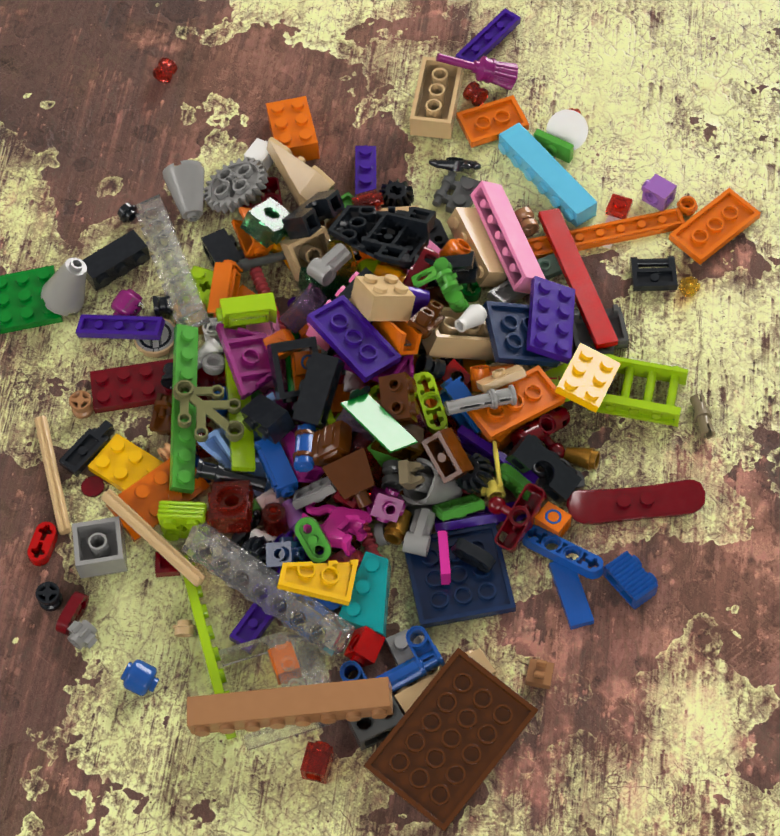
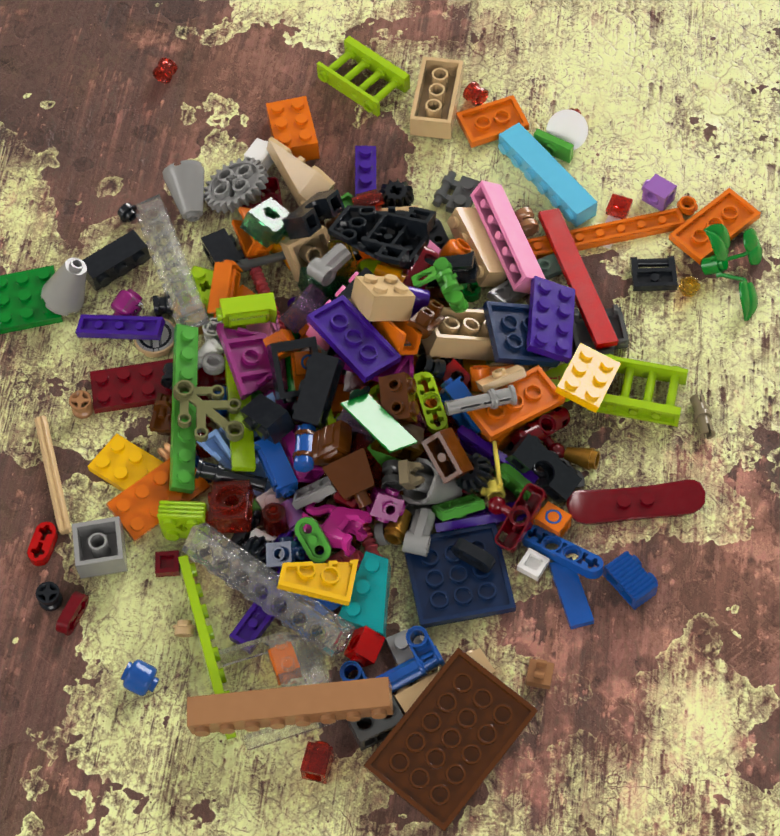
black hinge [59,420,115,477] -> none
light grey gear [67,619,97,650] -> none
dark red piece [81,476,104,497] -> none
tan axle [101,489,205,587] -> none
black piece [429,157,481,172] -> none
magenta piece [436,53,518,90] -> none
dark pink tile [438,530,451,585] -> none
white cone [454,304,487,332] -> none
dark purple plate [455,8,521,62] -> none
none -> lime fence [317,36,410,117]
none -> white plate [517,548,550,581]
none -> green plant [701,224,762,321]

